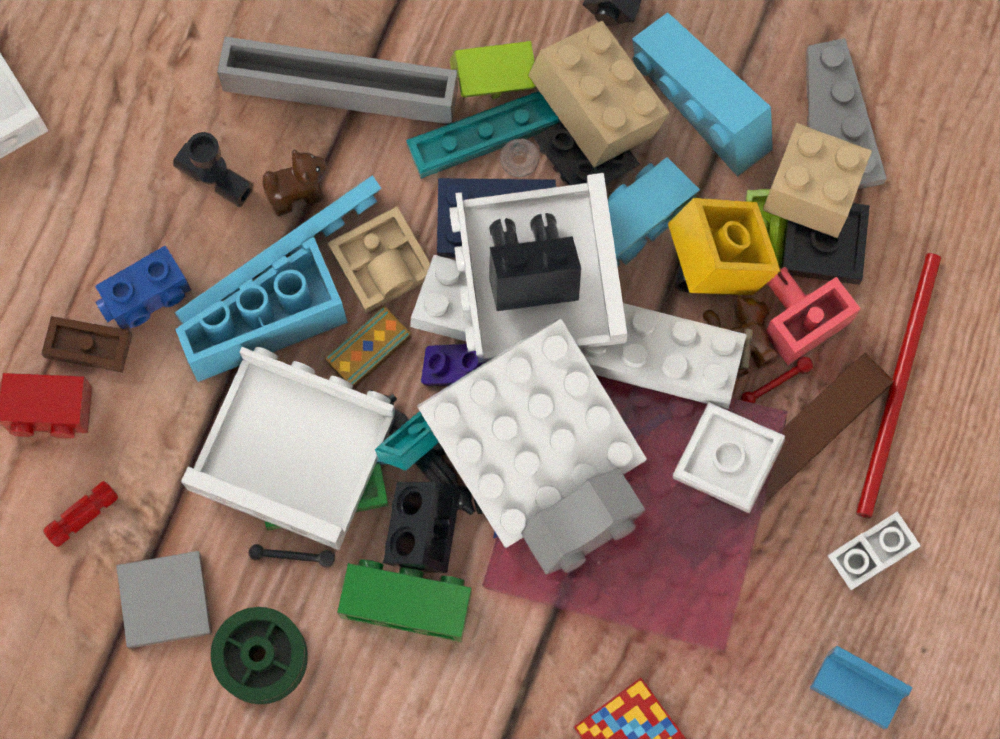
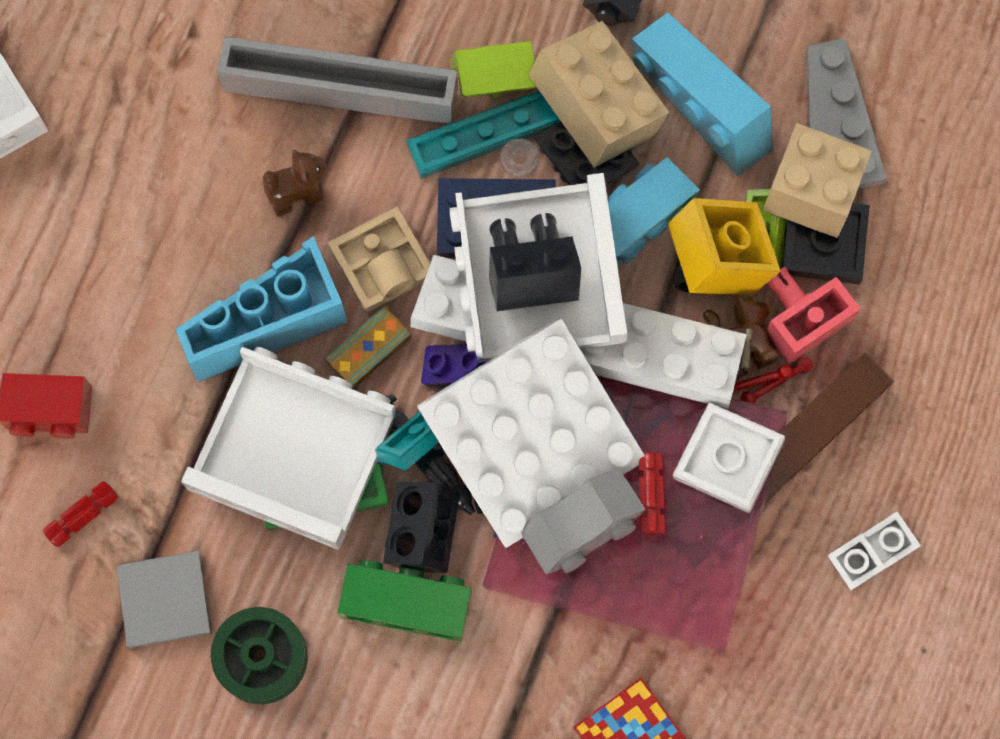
reddish brown plate [41,316,132,373] -> none
blue brick [95,245,191,329] -> none
black bar [173,132,254,207] -> none
medium azure plate [175,175,381,324] -> none
black hinge [248,544,335,568] -> none
dark azure panel [810,646,912,729] -> none
red piece [856,253,941,519] -> none
none -> red axle [639,452,666,535]
none -> red hinge [733,365,793,392]

